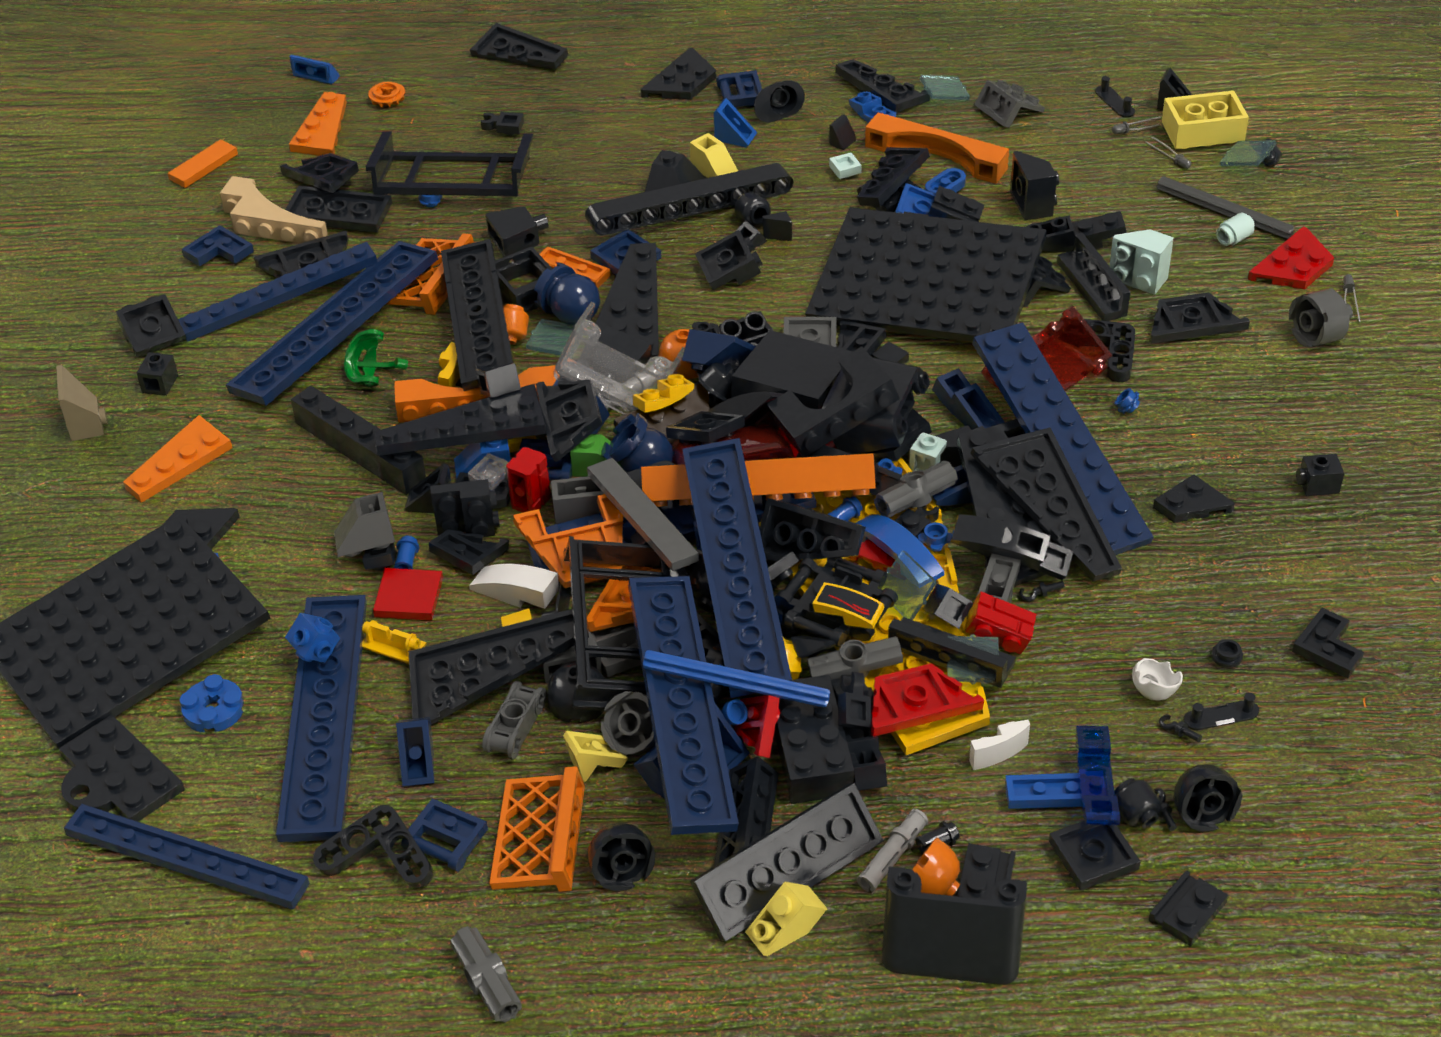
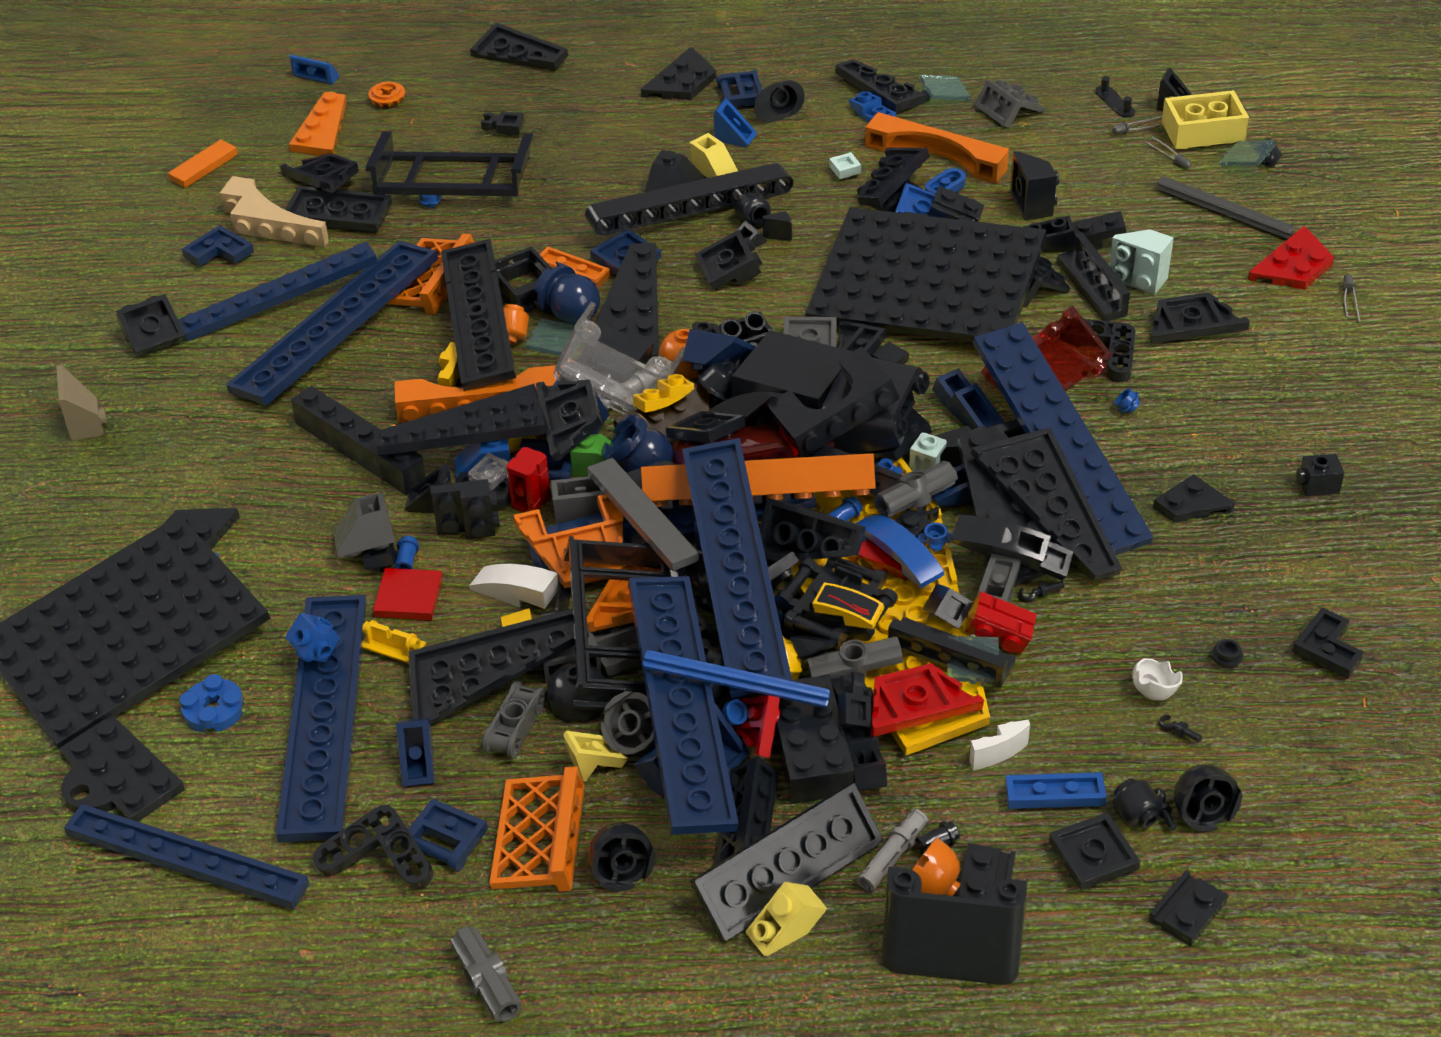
orange wing [123,415,233,503] -> none
black brick [136,352,178,396] -> none
black wing [254,231,349,278] -> none
green helmet [344,329,408,387] -> none
black wing [429,529,509,575] -> none
panel [475,363,521,398] -> none
black torso [485,207,549,257] -> none
black slope [829,114,856,150] -> none
clear light blue piece [881,550,937,620] -> none
clear blue slope [1076,726,1120,825] -> none
black piece [1184,692,1259,730] -> none
light aqua brick [1216,213,1254,246] -> none
dark grey brick [1289,288,1353,347] -> none

